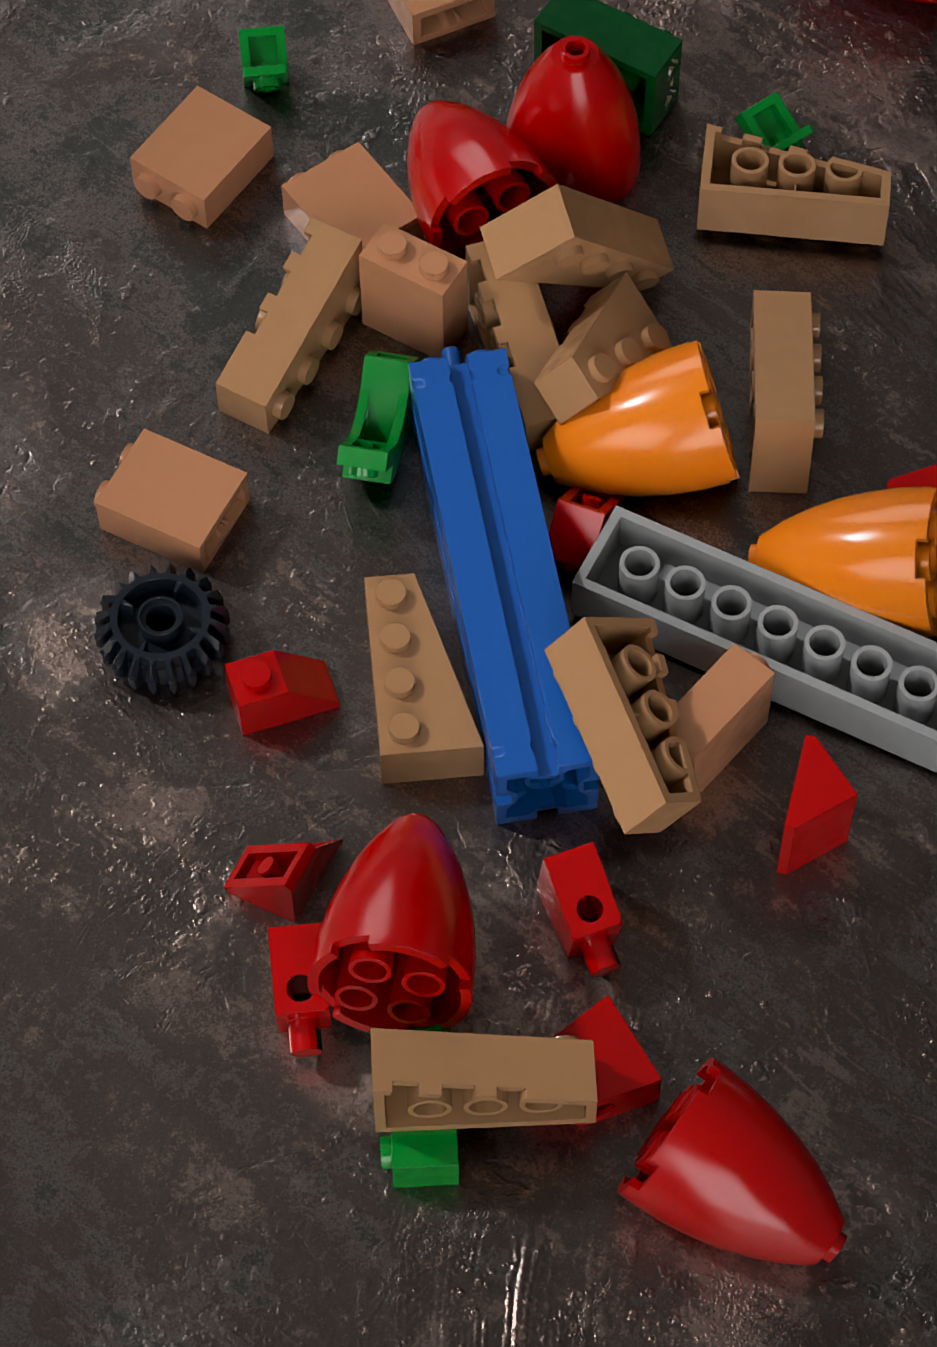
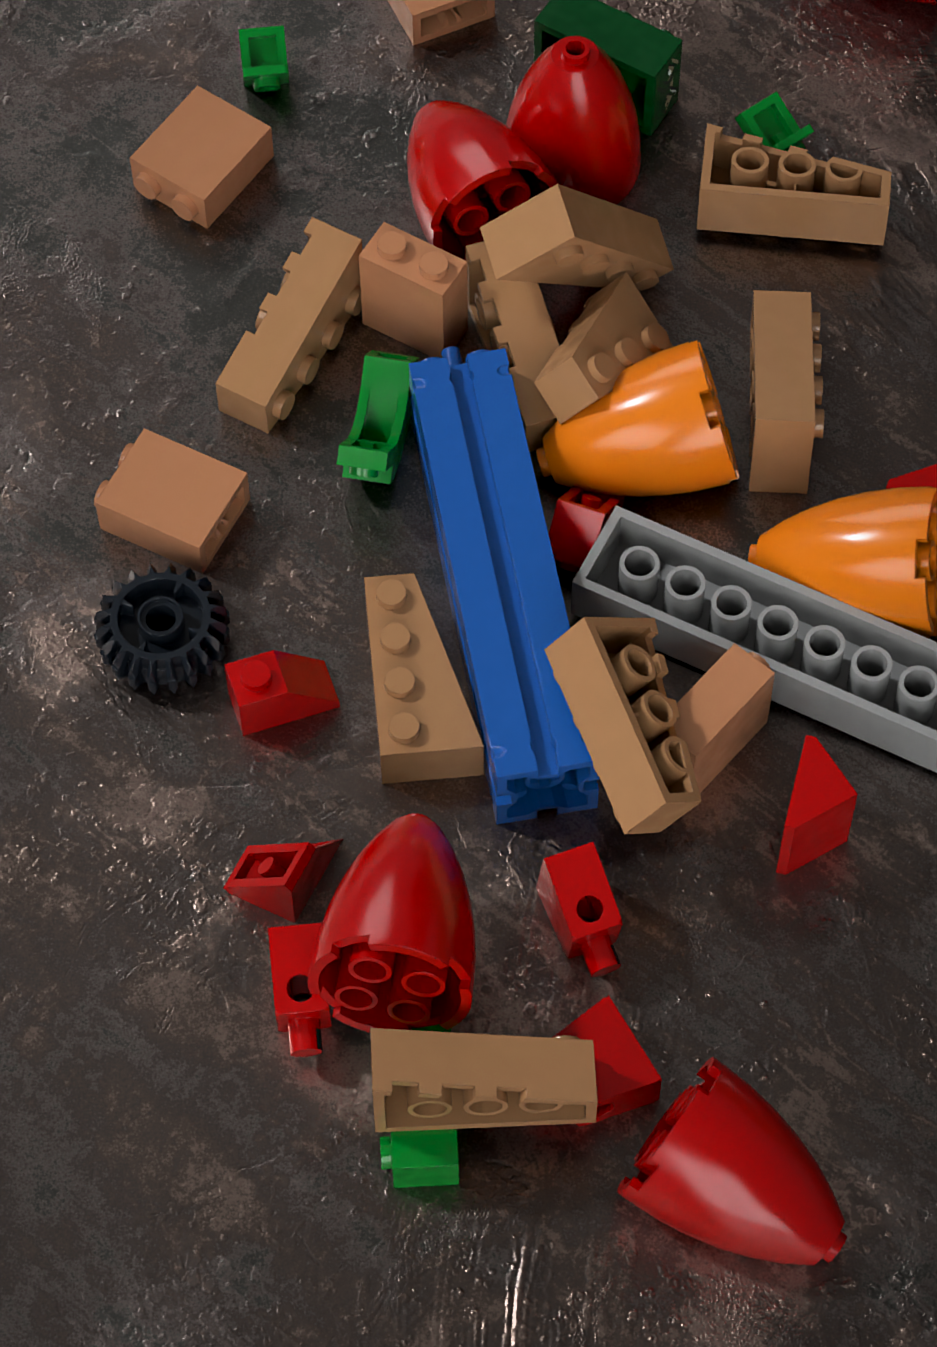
nougat brick [281,142,424,250] -> none

